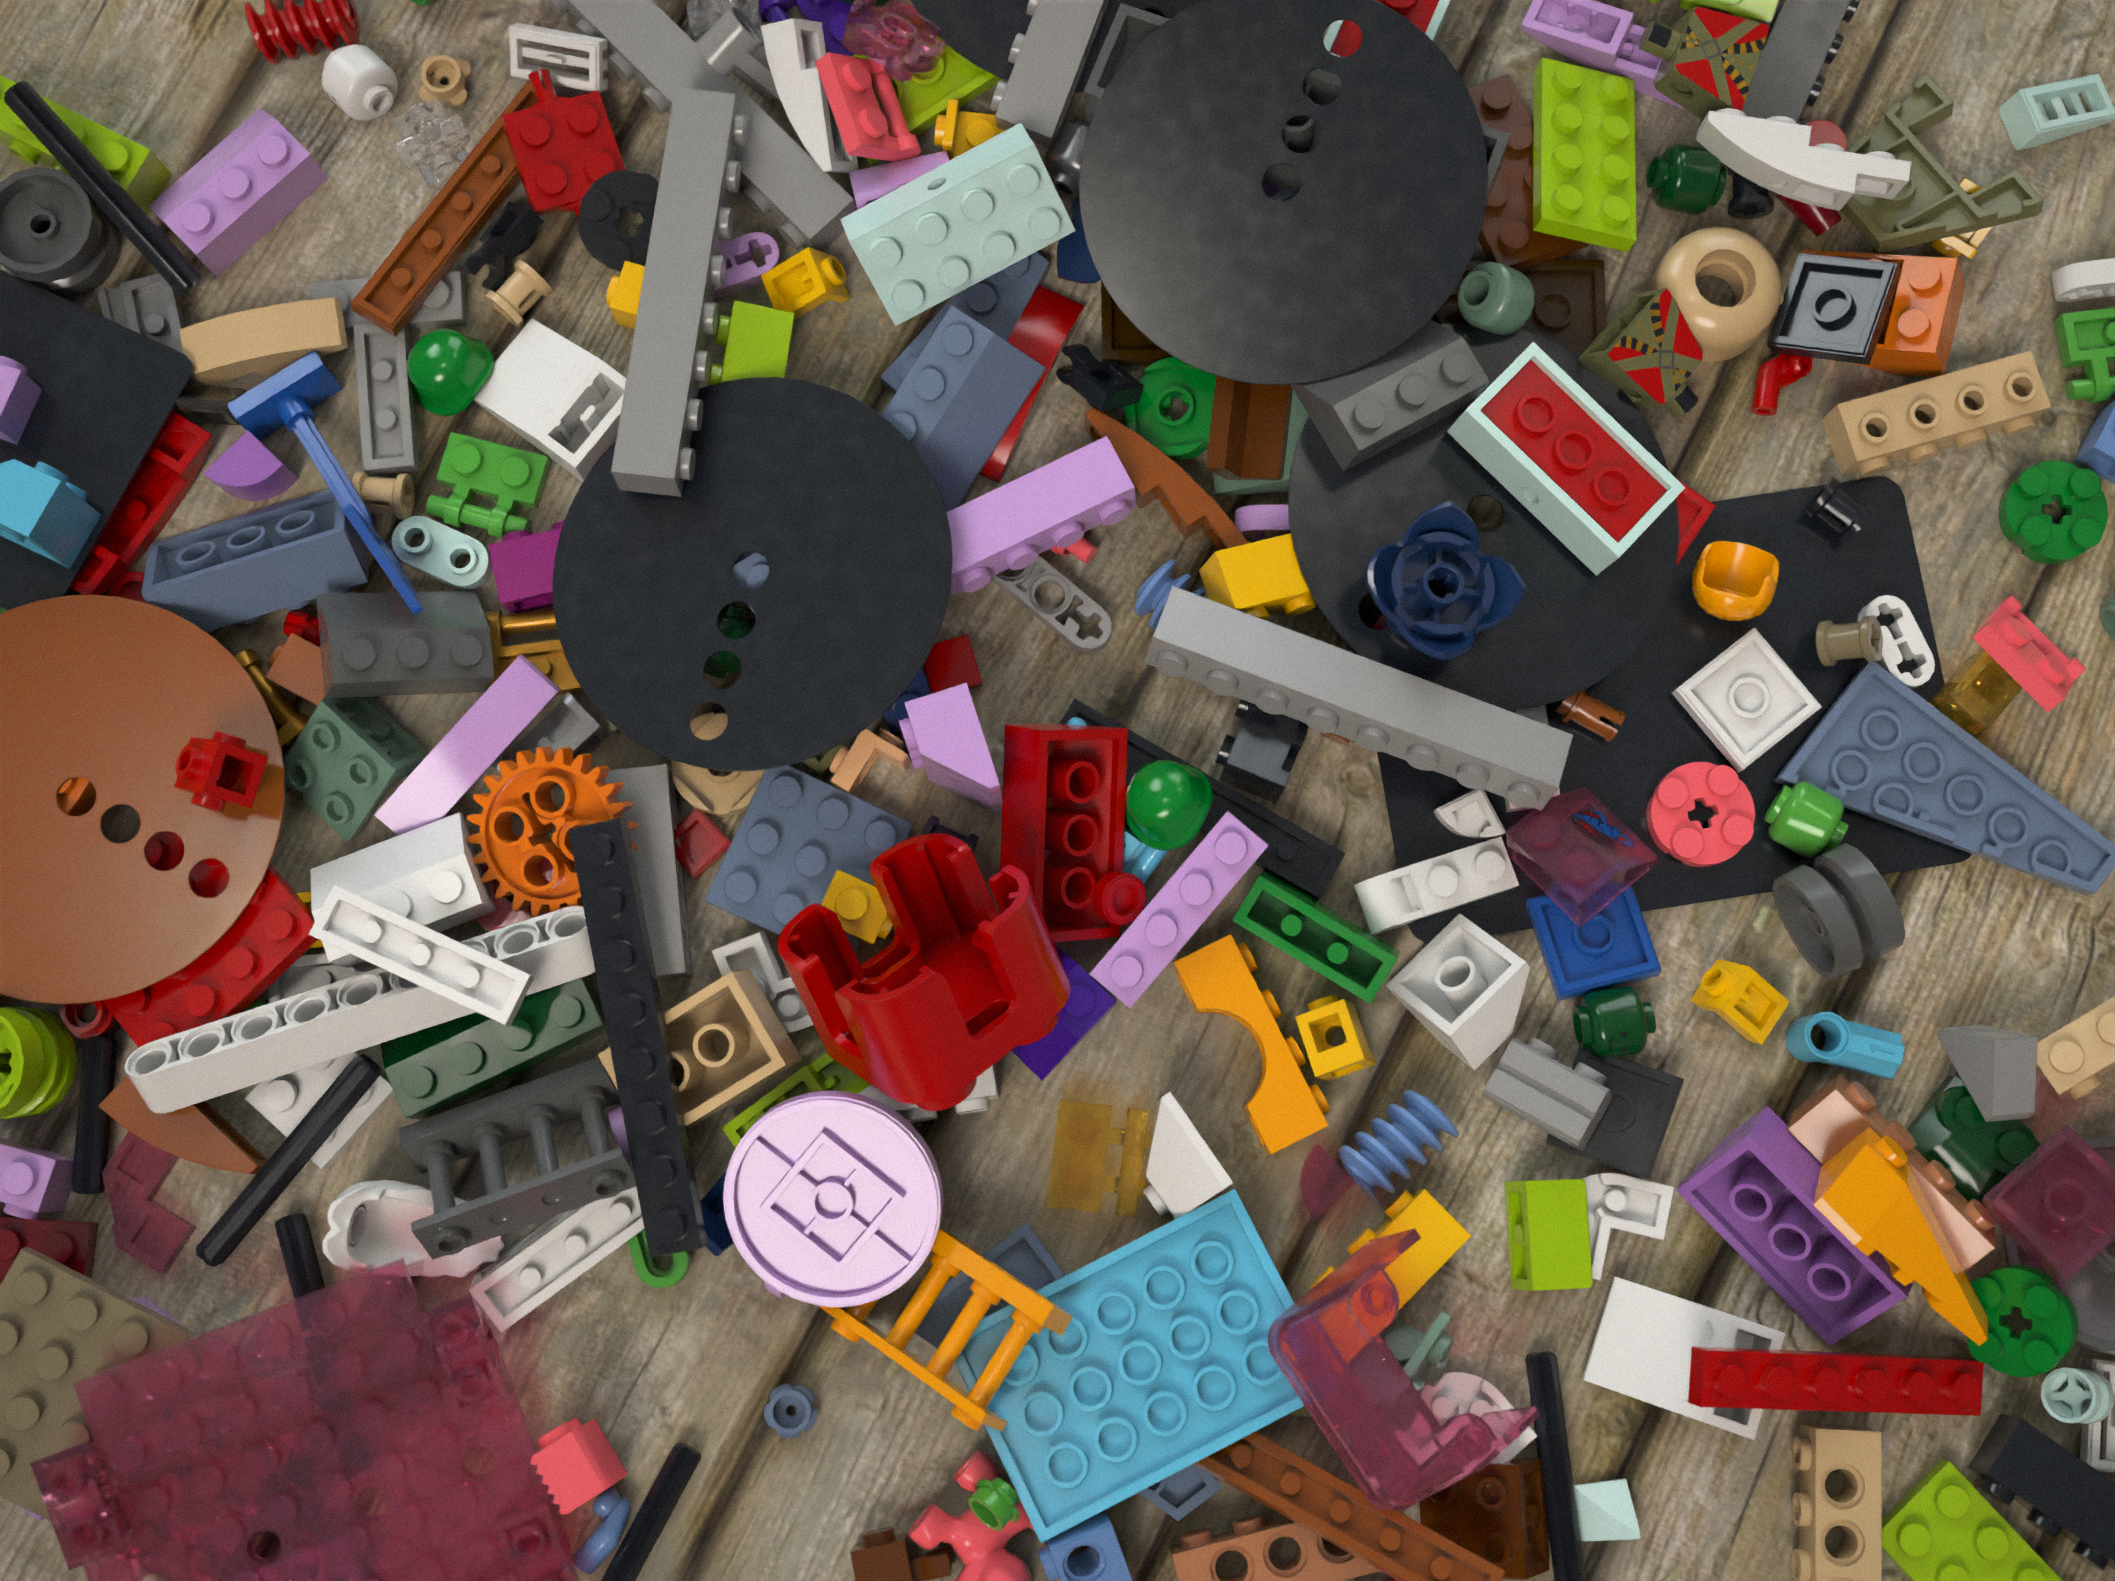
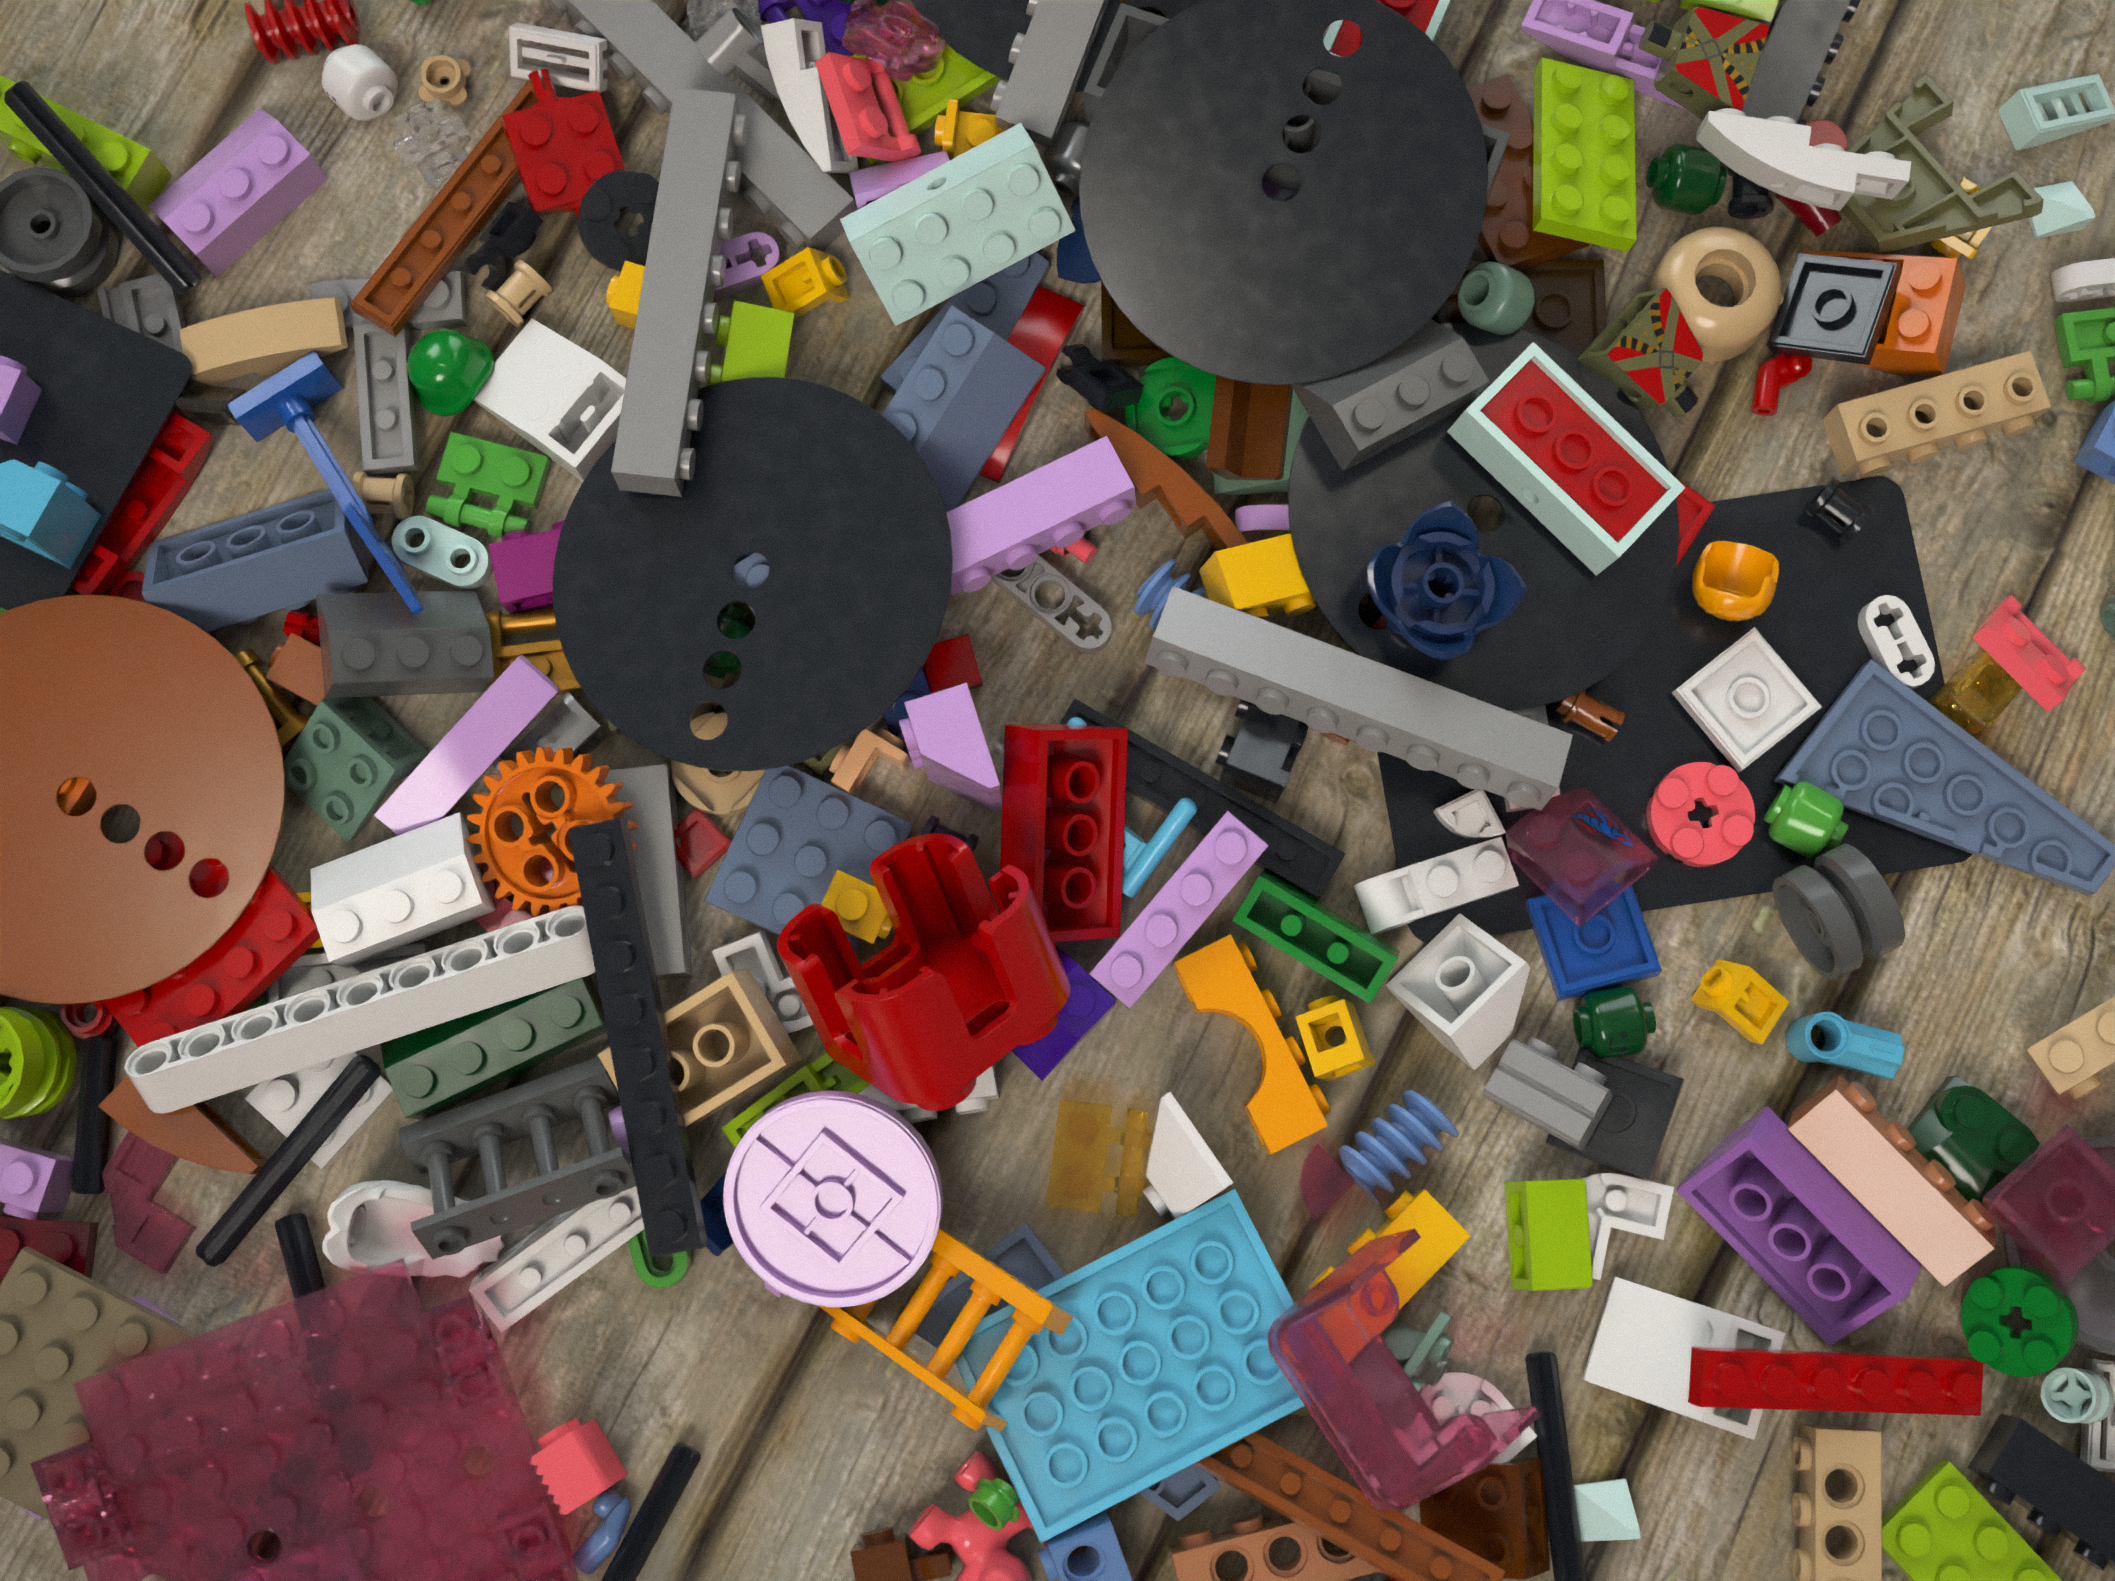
red brick [174,731,268,813] -> none
medium lavender brick [203,430,298,501] -> none
white plate [309,885,534,1027] -> none
sand blue plate [764,1384,818,1438] -> none
red tile [1092,871,1146,926] -> none
green helmet [1125,760,1214,851] -> none
light orange wedge [1813,1127,1988,1346] -> none
dark tan bush [1816,615,1883,667] -> none
light grey slope [1936,1025,2037,1122] -> none
green plate [1998,461,2108,564] -> none
none -> light aqua slope [2028,181,2095,239]

